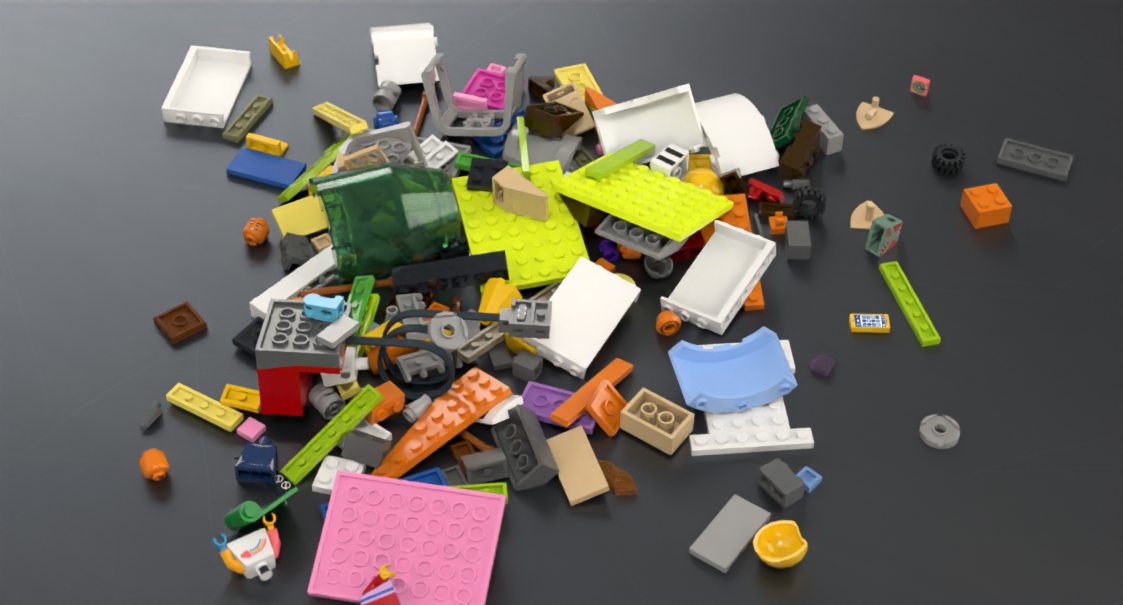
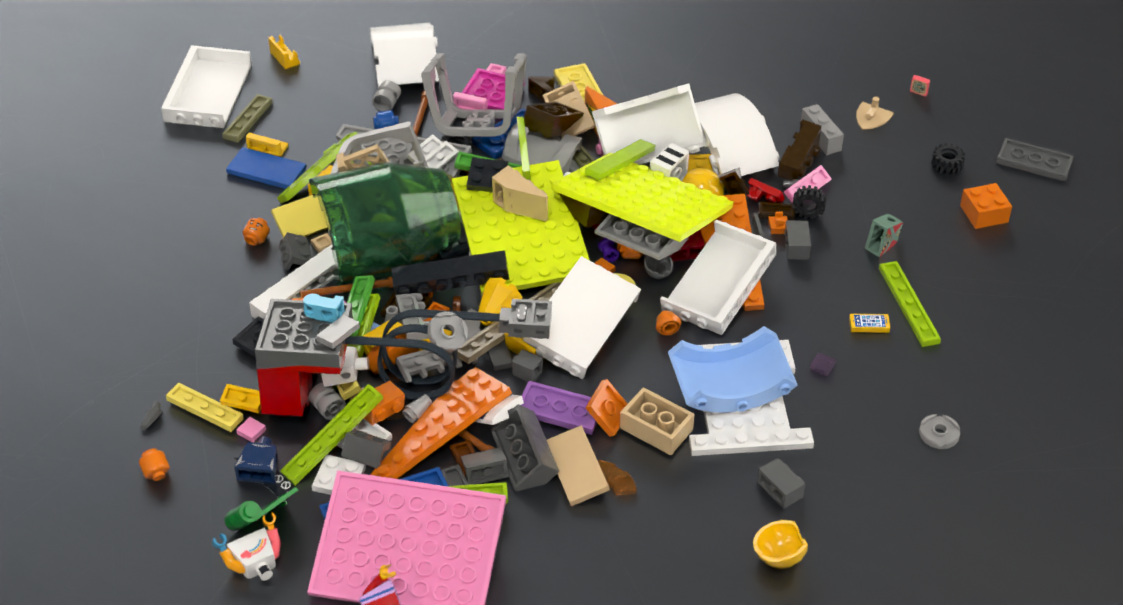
reddish brown tile [153,301,207,344] -> none
light yellow plate [312,102,368,135] -> none
orange tile [550,358,633,427] -> none
light grey tile [689,494,771,574] -> none
dark green tile [769,95,809,149] -> none
medium blue tile [796,466,822,493] -> none
tan shield [850,200,884,230] -> none
none -> bright pink tile [784,165,831,204]

